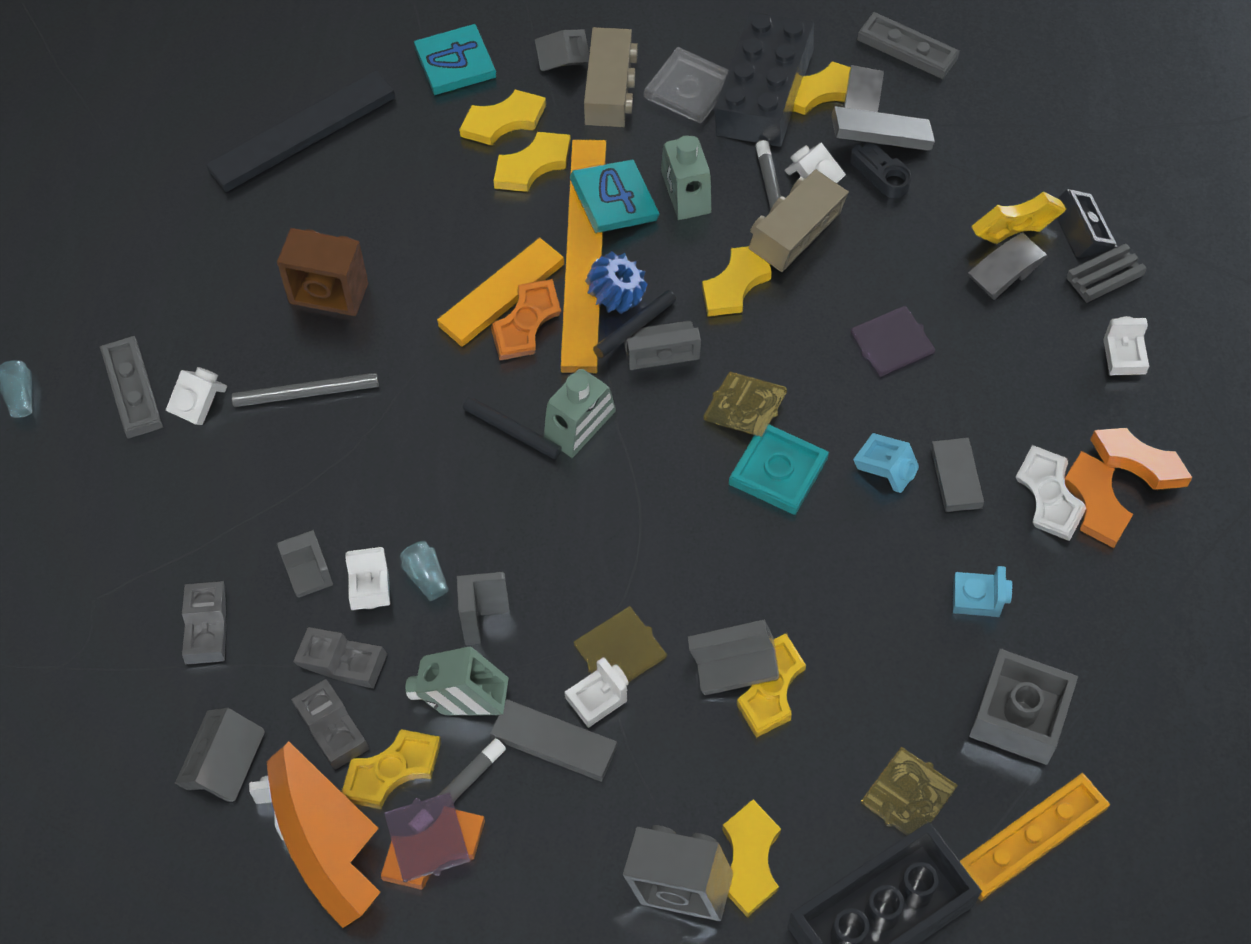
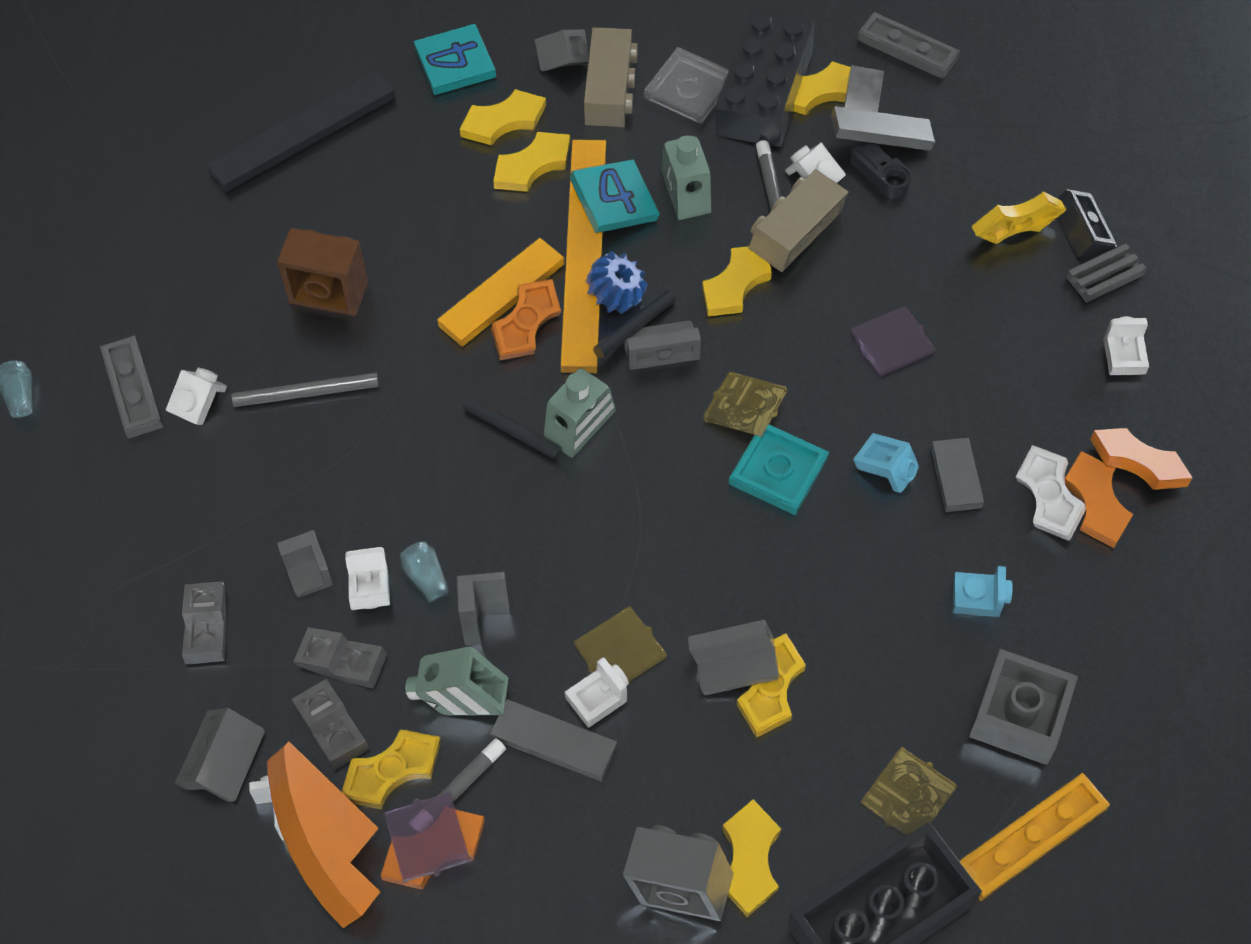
flat silver slope [968,232,1047,300] -> none

